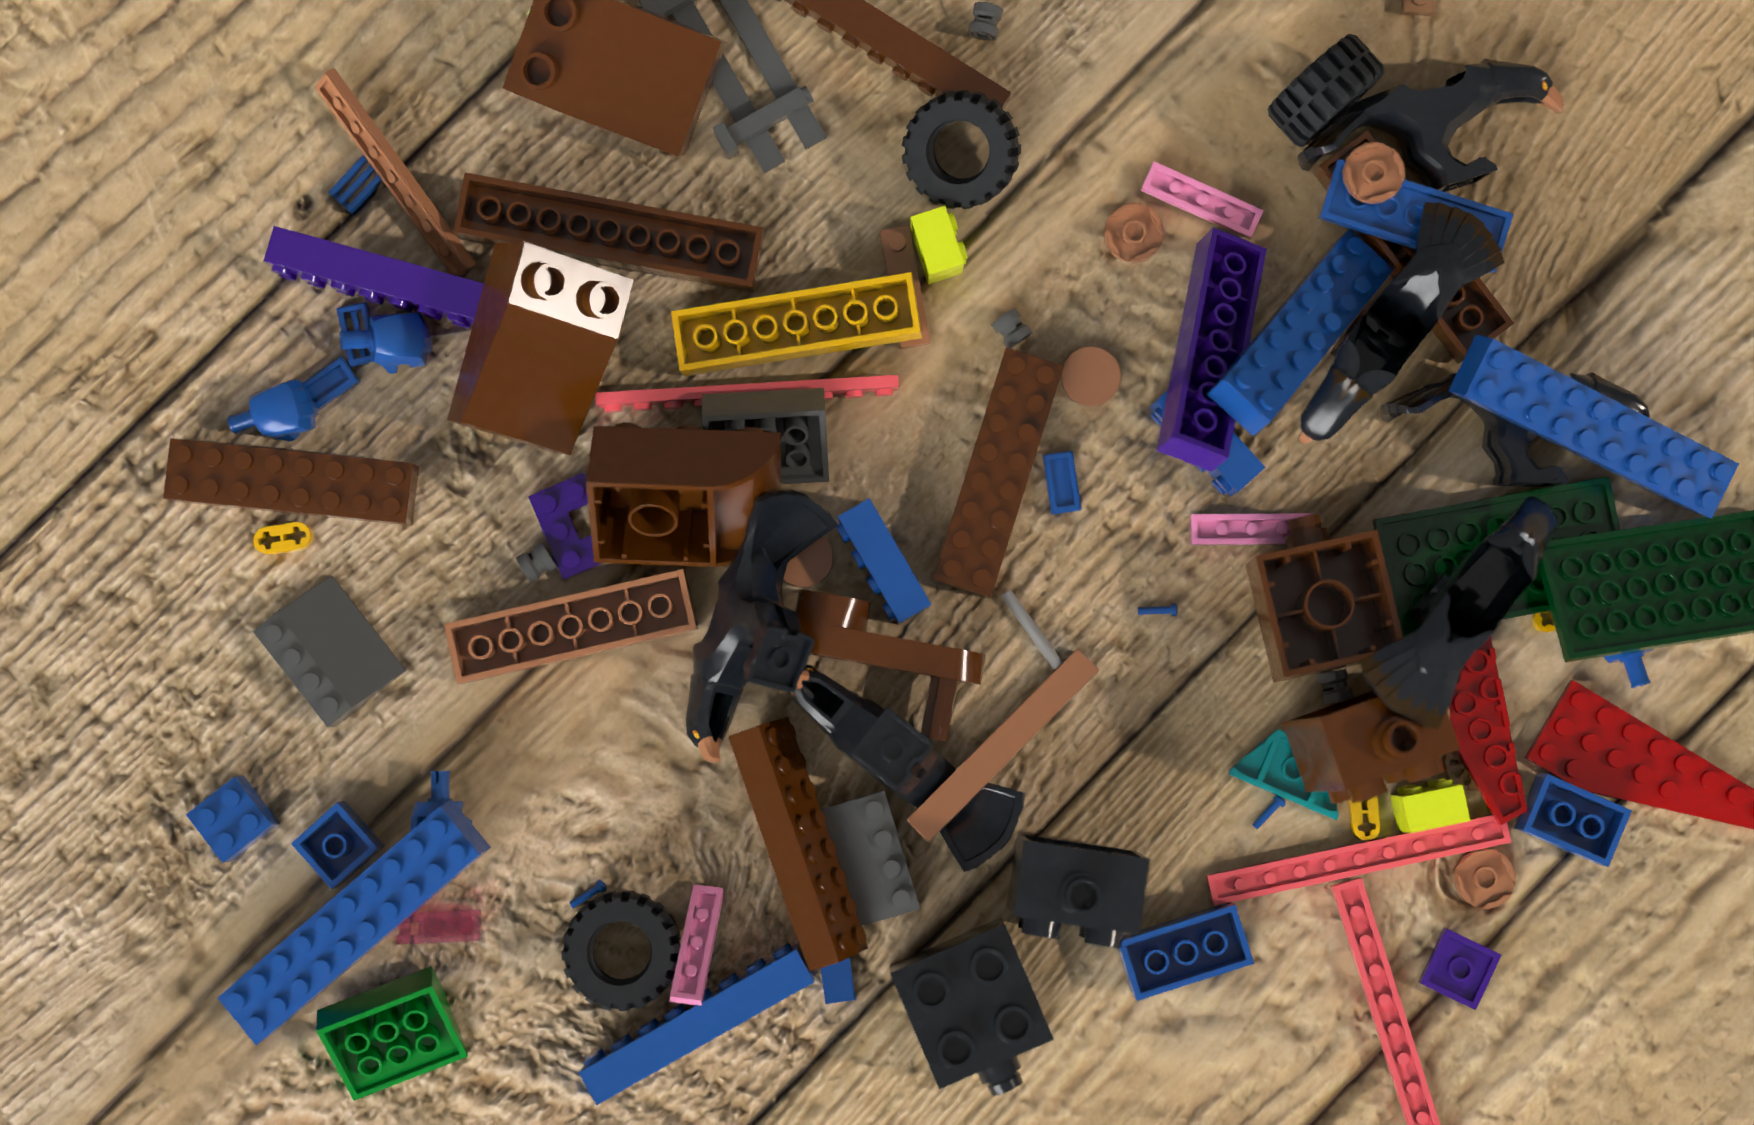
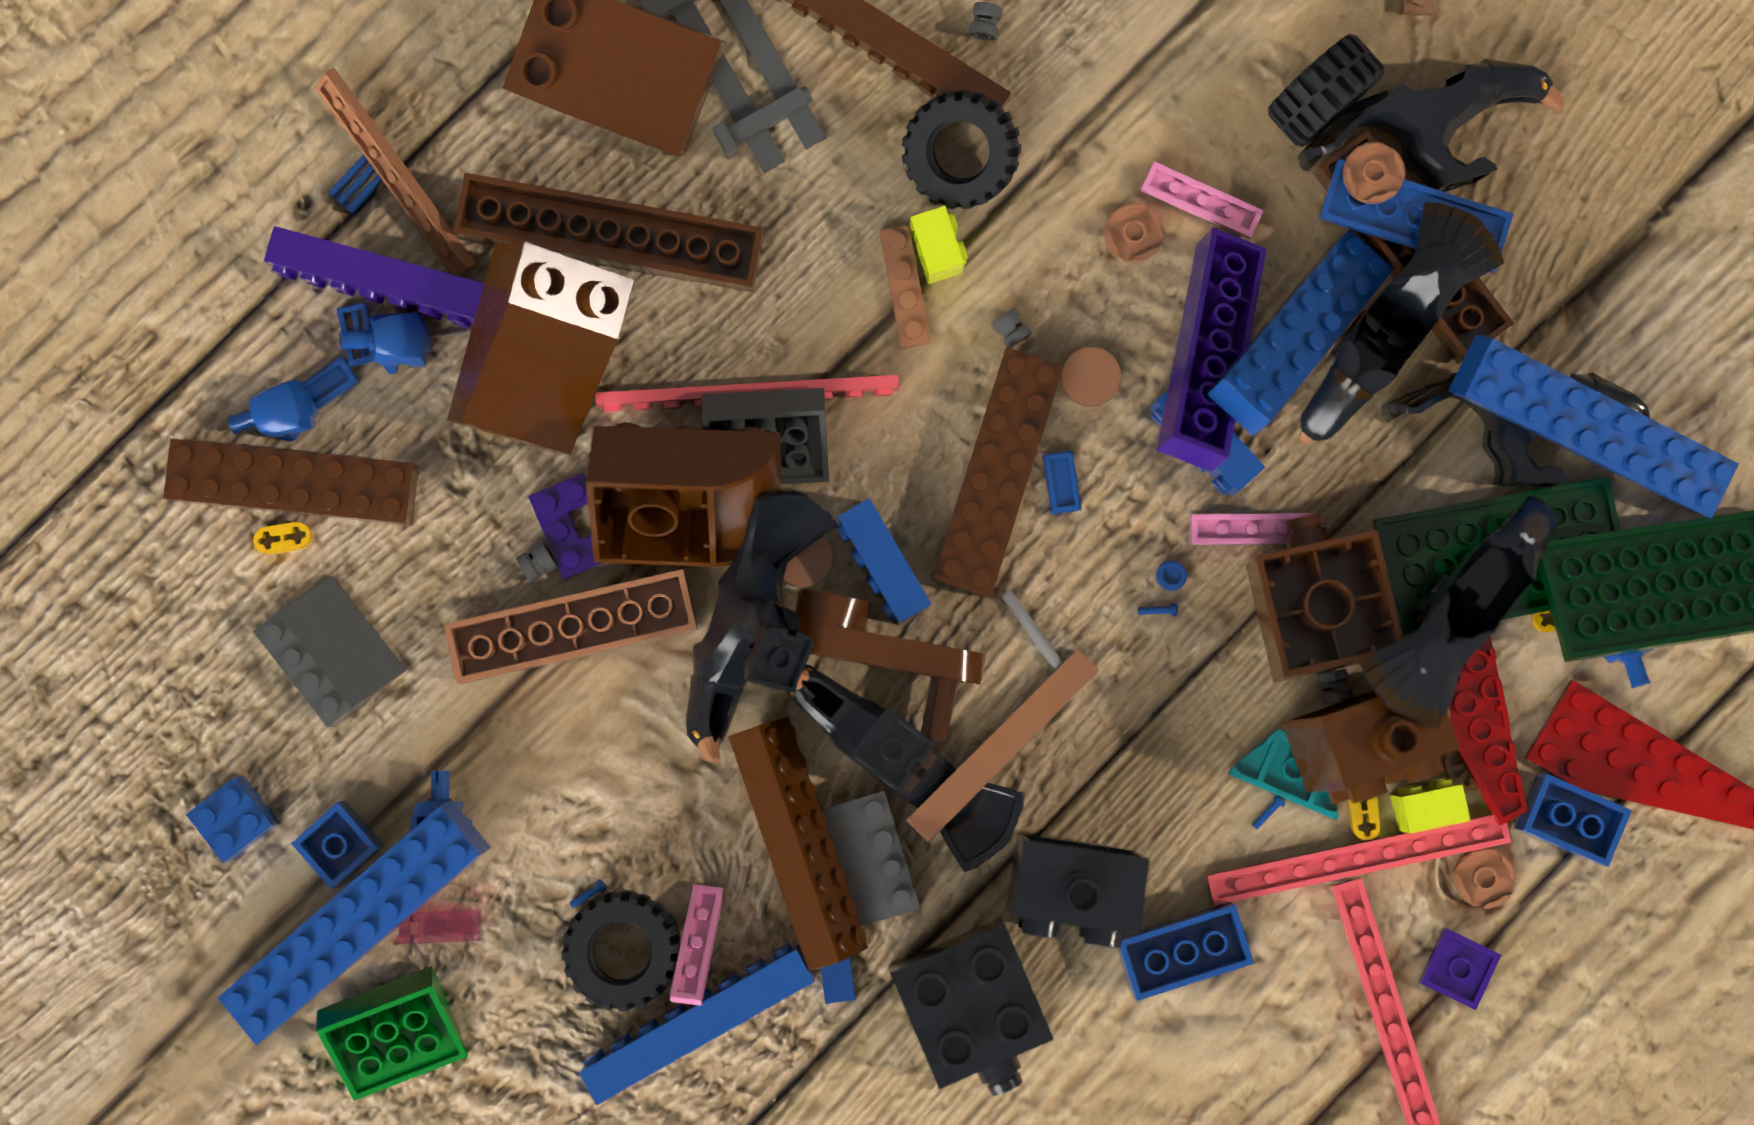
yellow brick [671,272,922,376] -> none
none -> blue tile [1156,560,1187,591]

